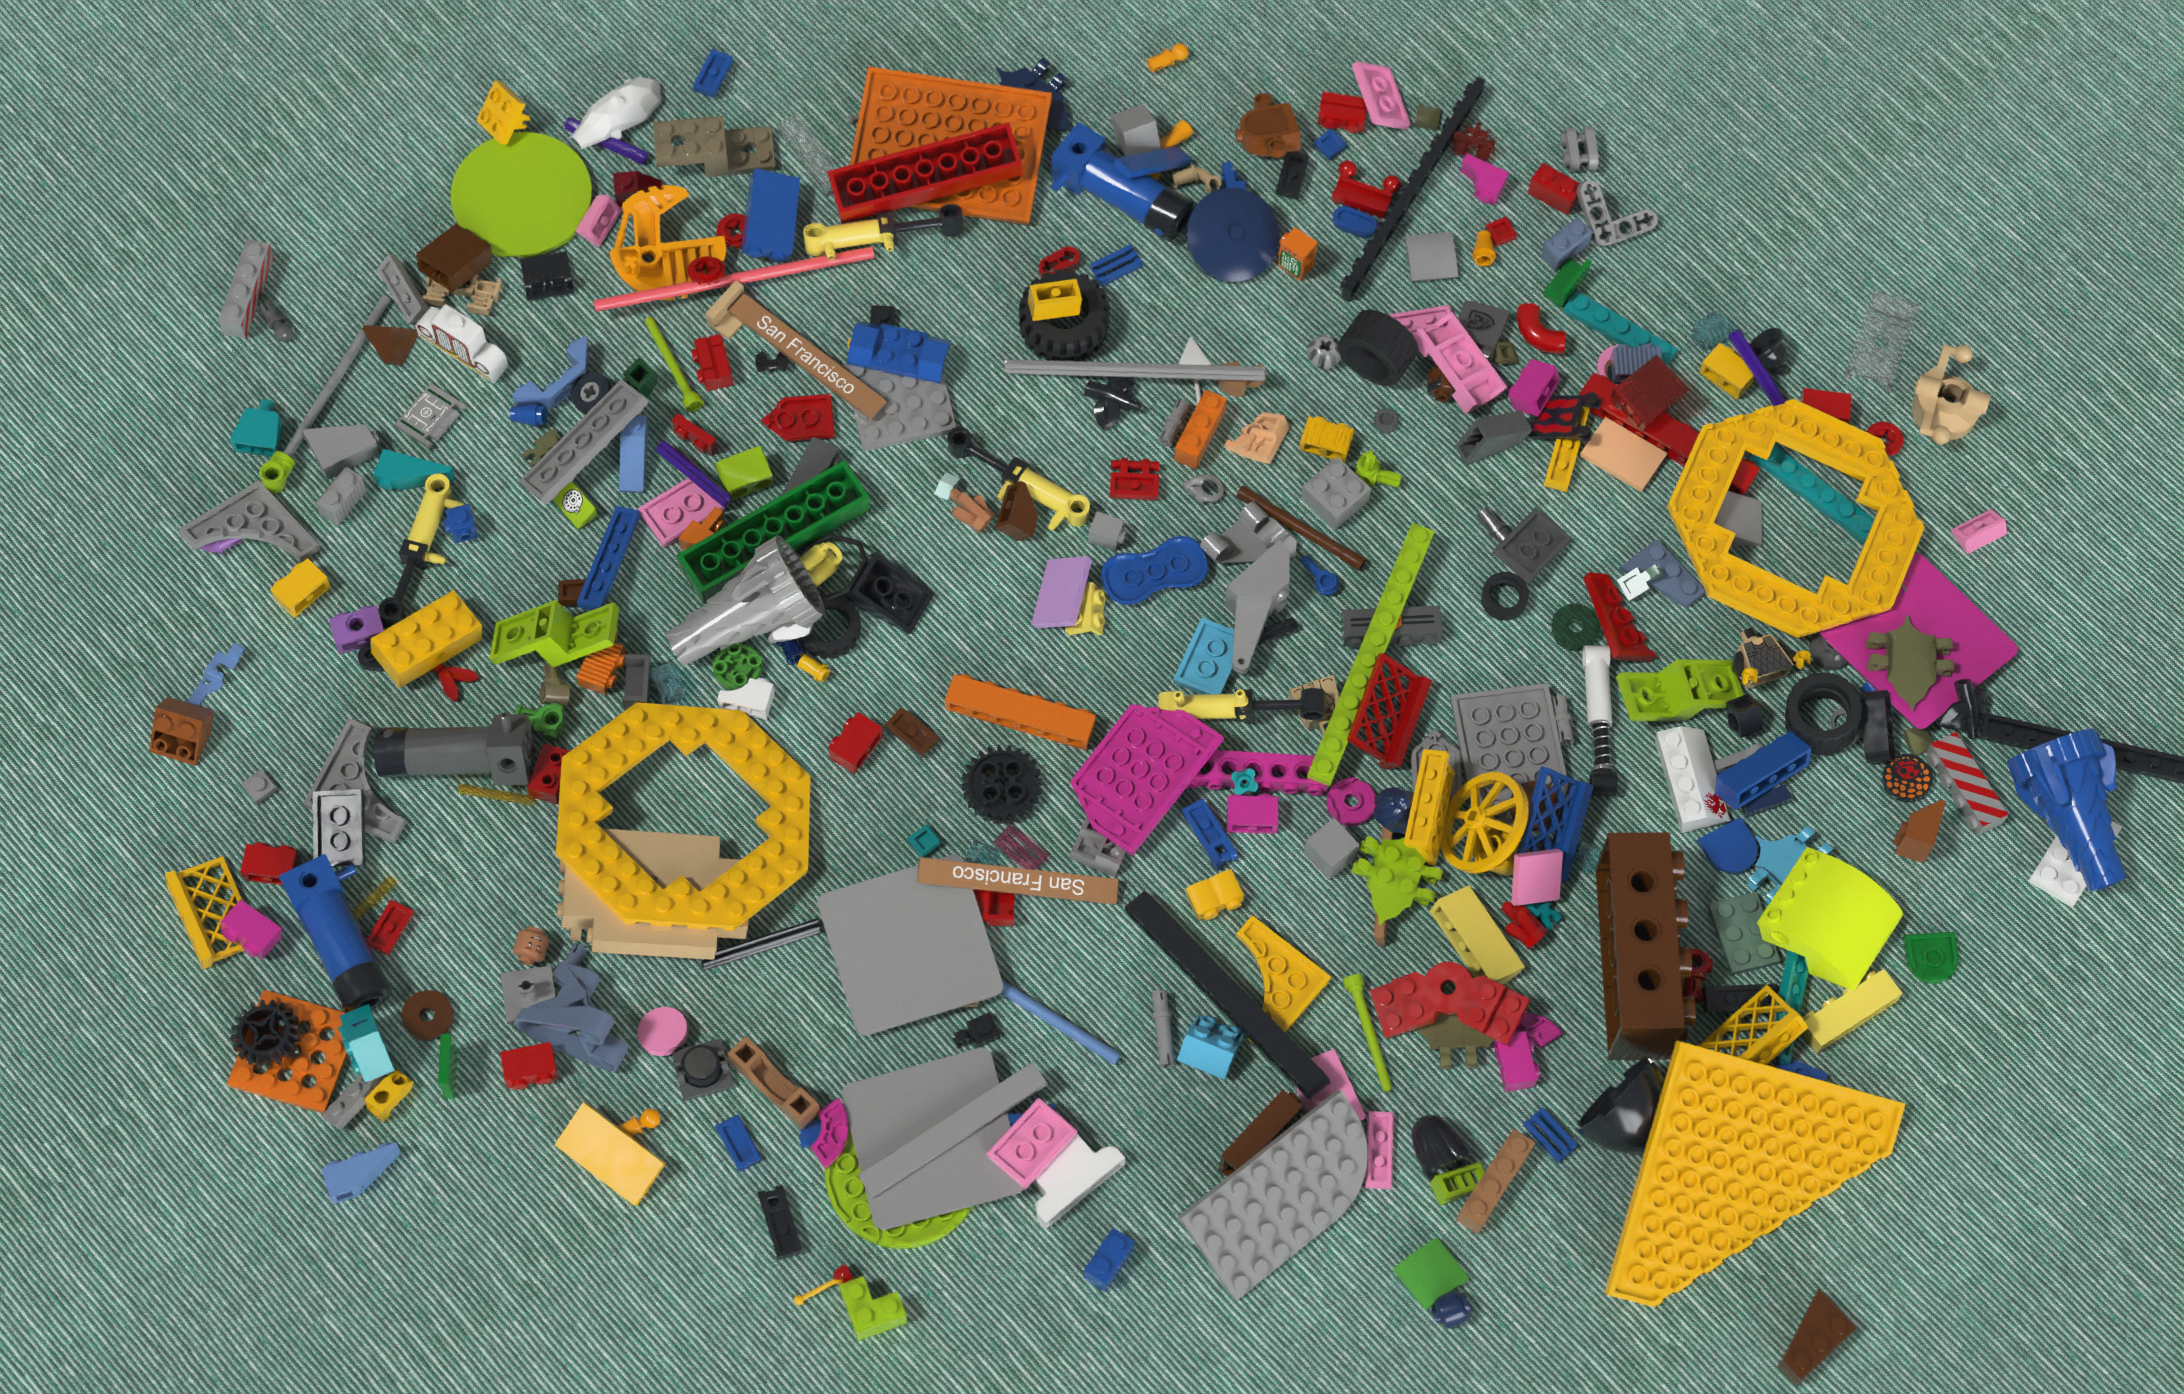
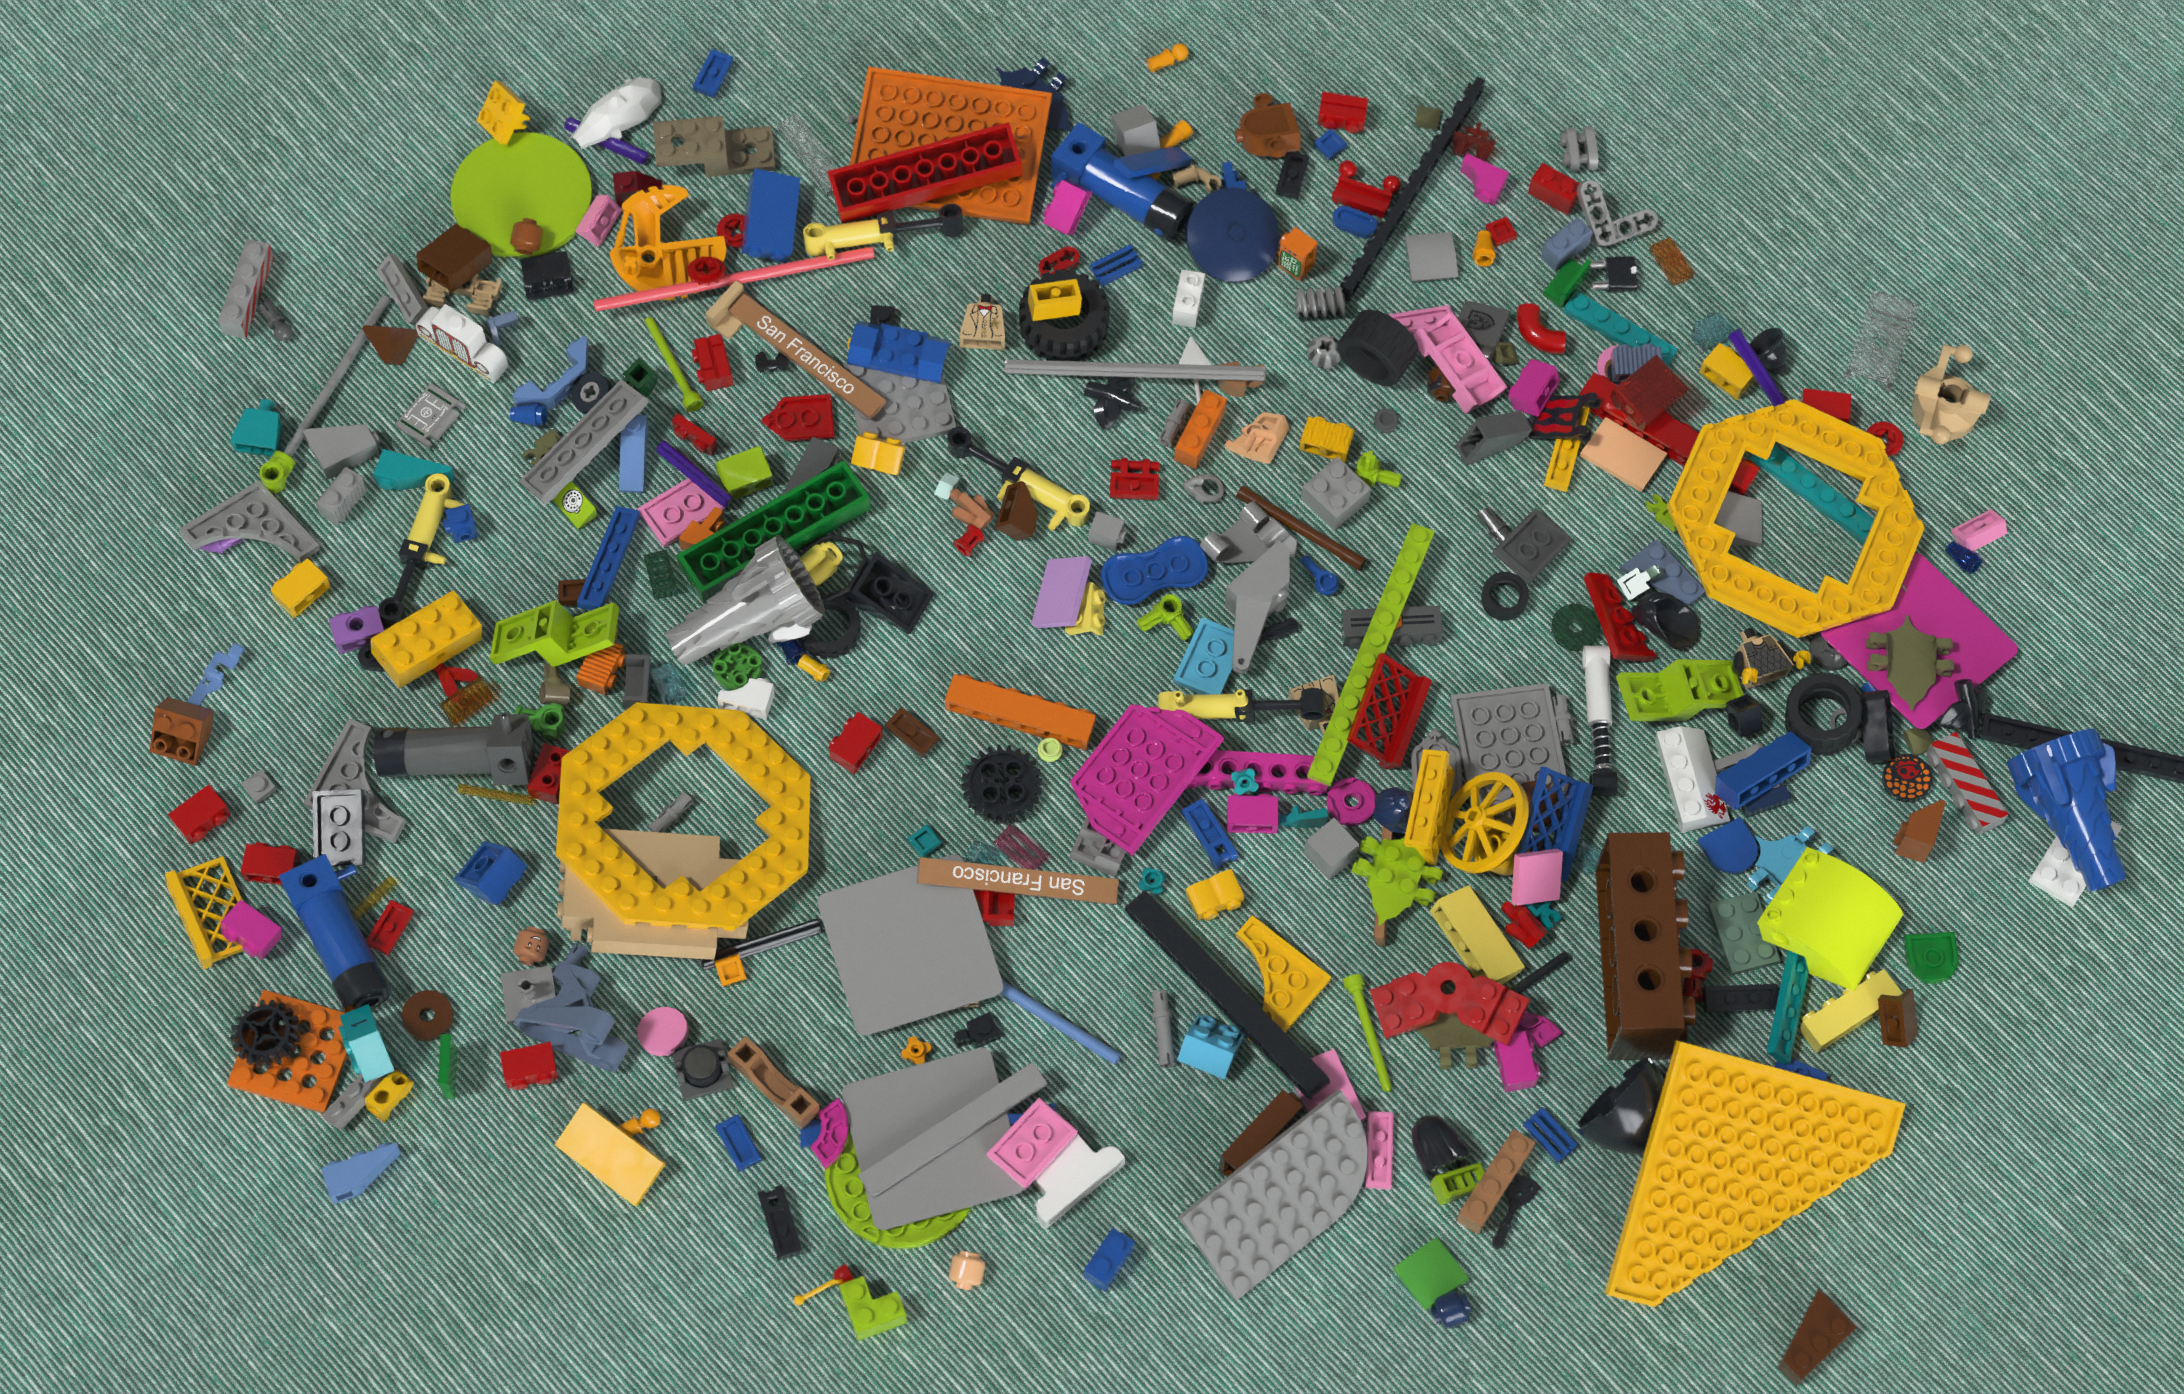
bright pink tile [1352,61,1411,130] -> none
yellow fence [1698,985,1808,1065] -> none
none -> red brick [168,784,231,845]
none -> clear orange plate [439,676,495,725]
none -> blue slope [453,841,528,905]
none -> sand blue tile [486,310,518,346]
none -> dark orange head [510,218,543,255]
none -> clear green slope [643,549,678,600]
none -> light grey pin [647,792,694,833]
none -> light orange tile [714,954,747,987]
none -> yellow brick [851,431,906,475]
none -> light orange plate [901,1036,931,1065]
none -> light nougat head [949,1250,985,1290]
none -> red bush [953,524,985,557]
none -> tan torso [959,294,1005,350]
none -> yellowish green plate [1038,738,1063,762]
none -> dark pink brick [1043,180,1092,235]
none -> lime axle [1136,594,1194,641]
none -> teal plate [1138,868,1166,895]
none -> white brick [1172,269,1205,328]
none -> teal slope [1278,805,1328,828]
none -> light grey piece [1295,286,1345,319]
none -> black piece [1492,1174,1539,1249]
none -> black piece [1510,951,1570,994]
none -> black piece [1590,256,1637,292]
none -> black hair [1631,591,1700,650]
none -> lime plate [1646,494,1677,532]
none -> clear orange plate [1649,237,1694,287]
none -> reddish brown panel [1878,988,1918,1047]
none -> clear blue cone [1945,541,1983,575]

